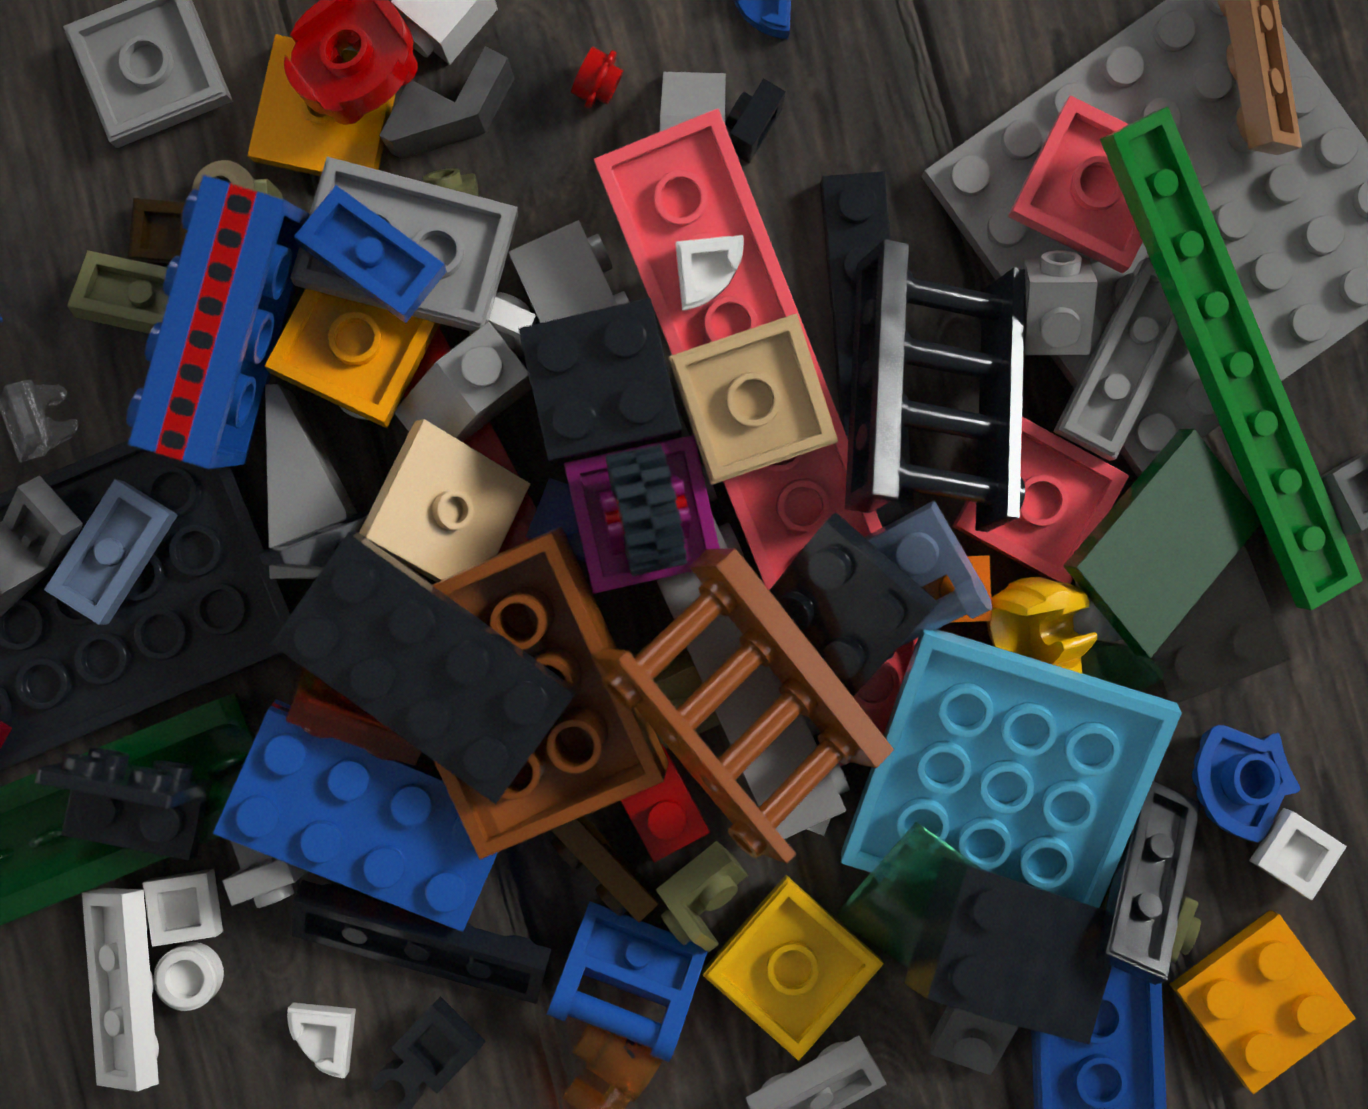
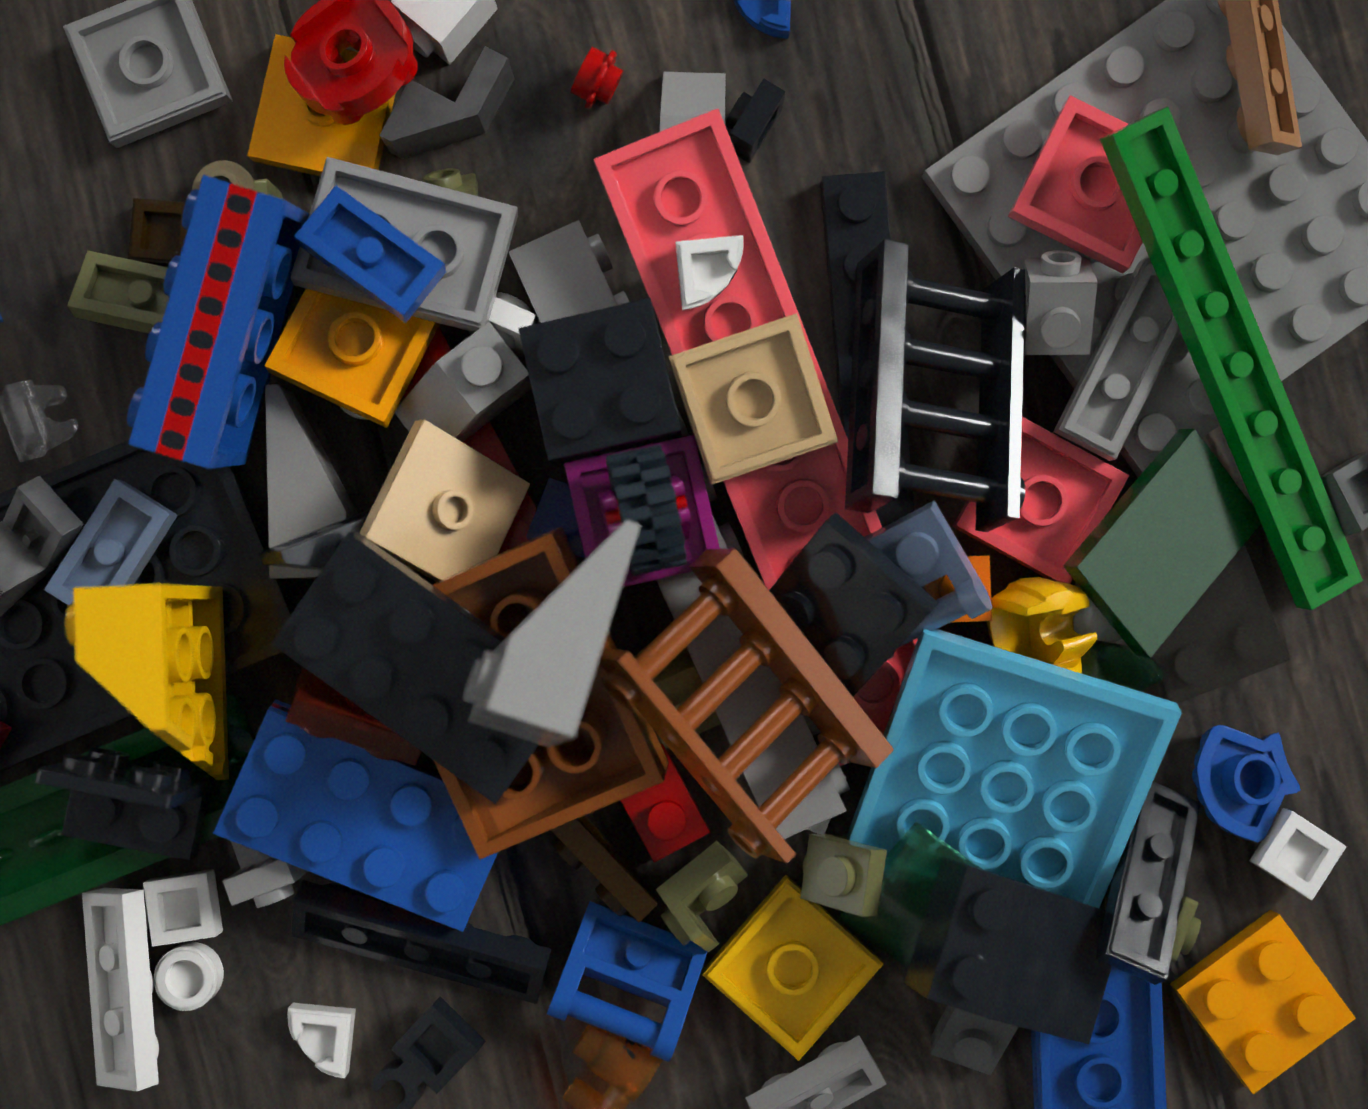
none -> yellow wedge [65,584,229,780]
none -> light grey slope [463,520,641,747]
none -> olive bracket [800,834,887,917]

